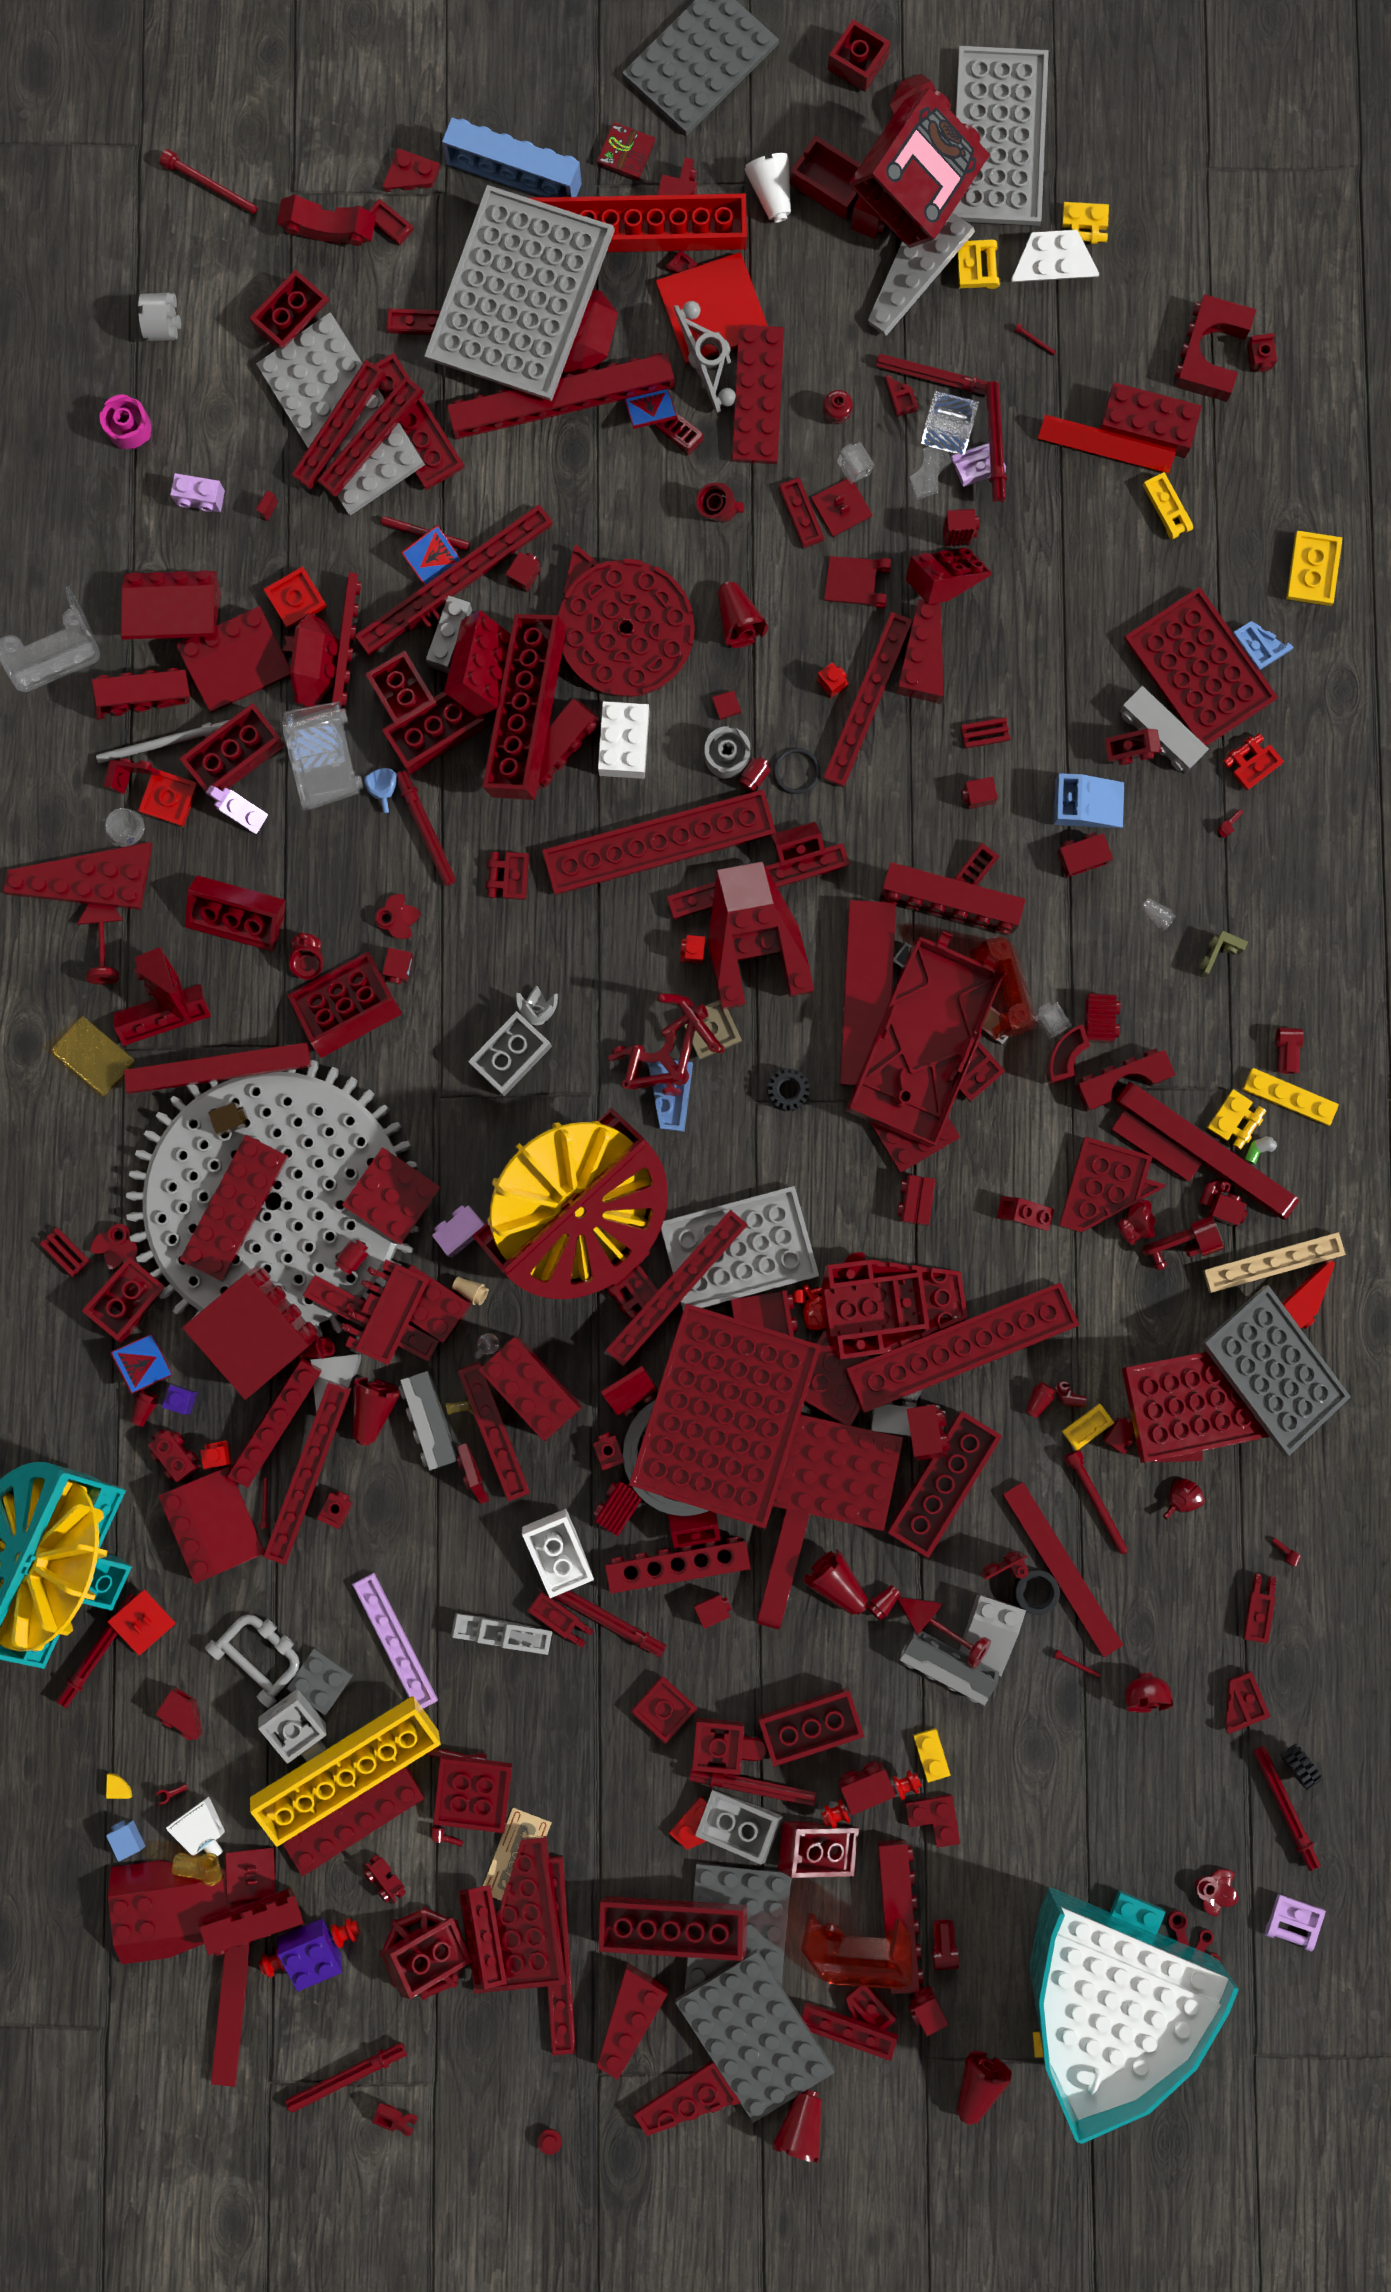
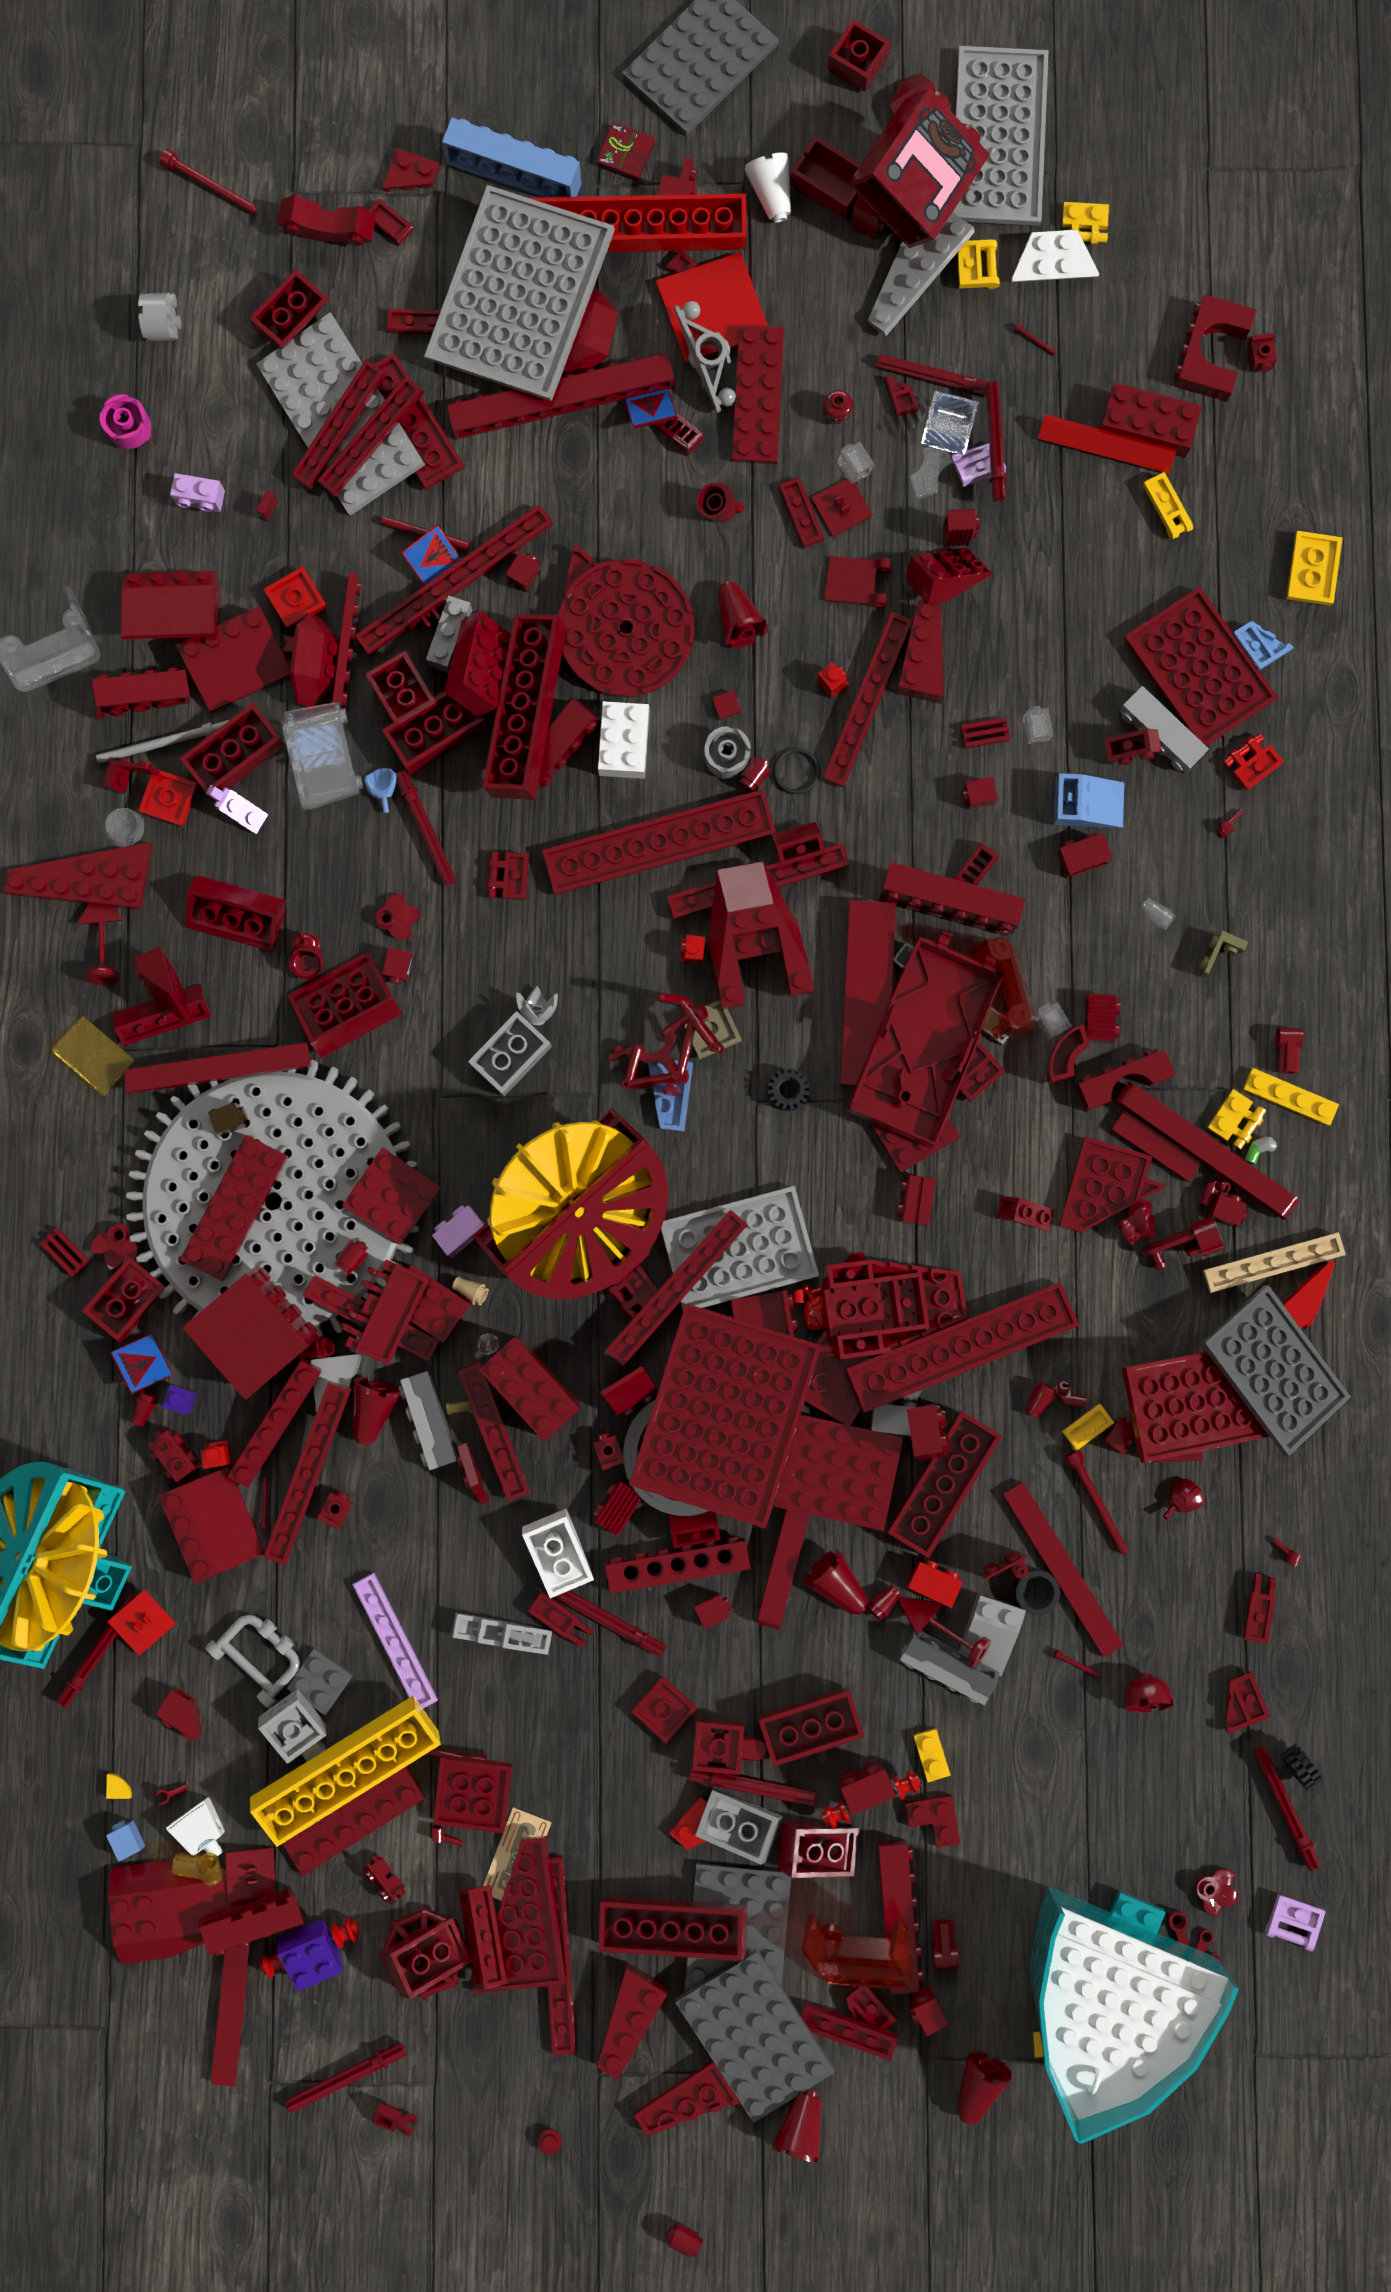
none -> dark red brick [665,2223,703,2257]
none -> red brick [906,1558,963,1608]
none -> clear brick [1023,706,1053,744]

